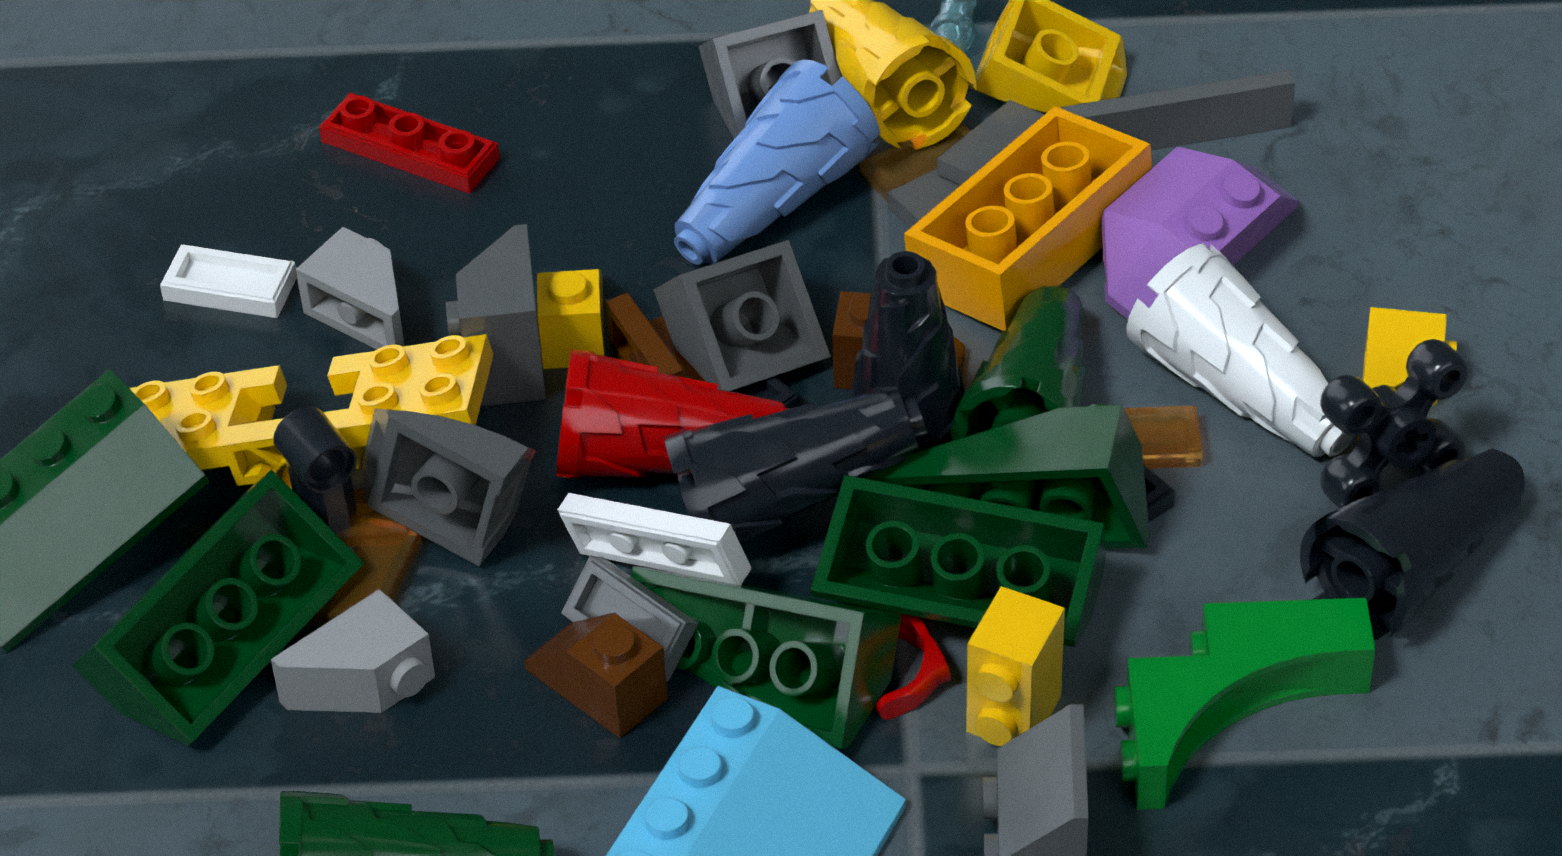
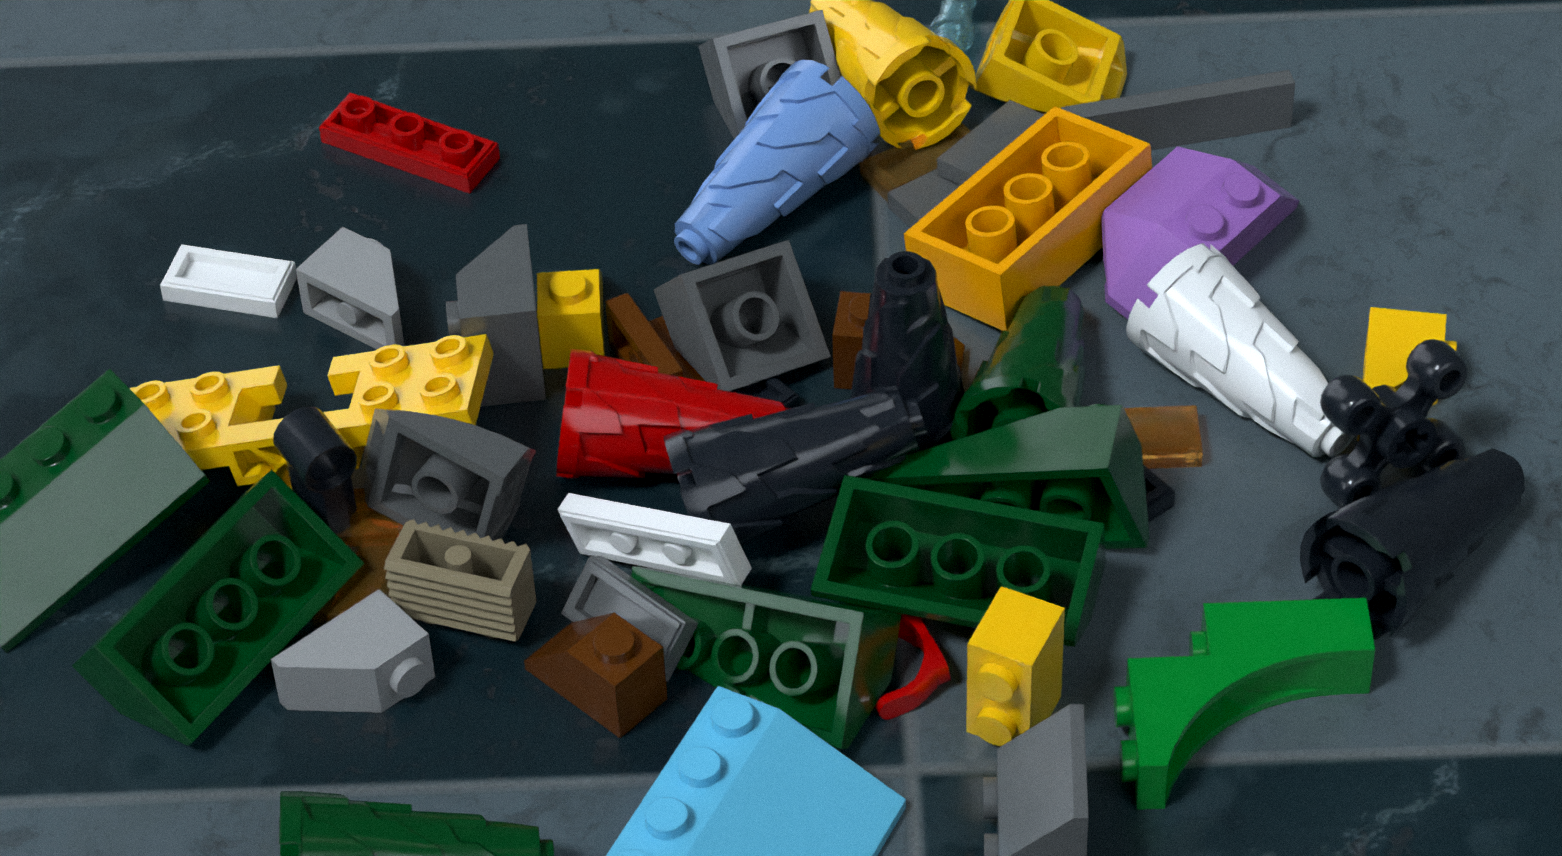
none -> dark tan brick [384,519,536,642]

